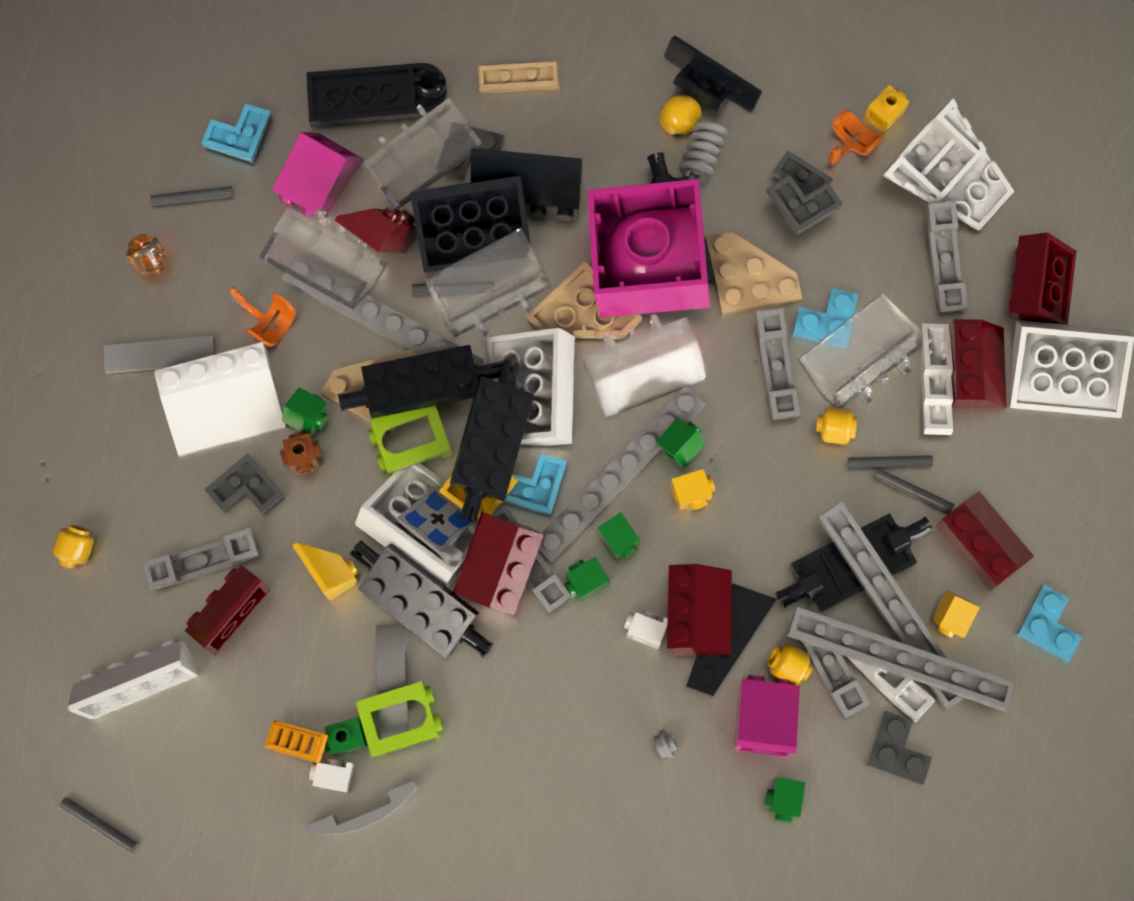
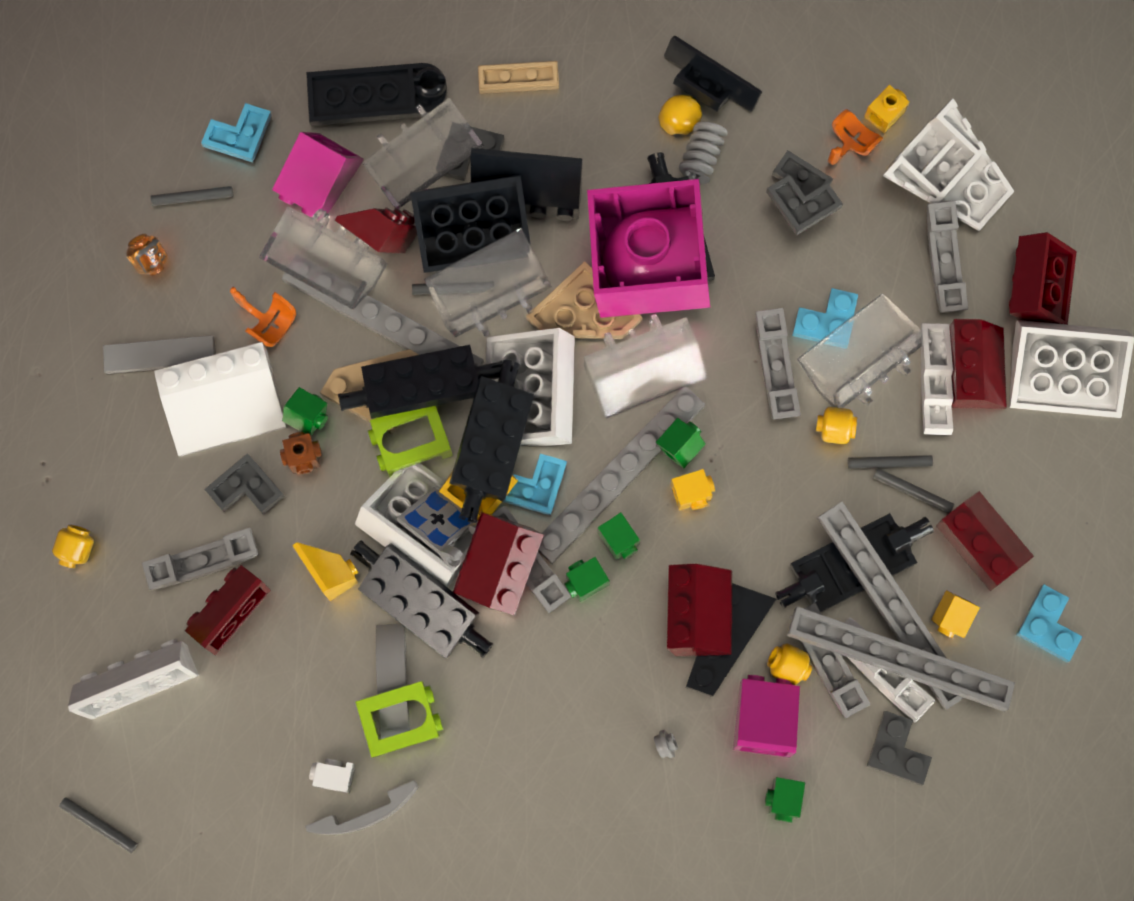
light orange slope [265,720,328,764] -> none
green brick [324,717,368,757] -> none
white brick [624,611,668,649] -> none
tan plate [705,232,803,316] -> none

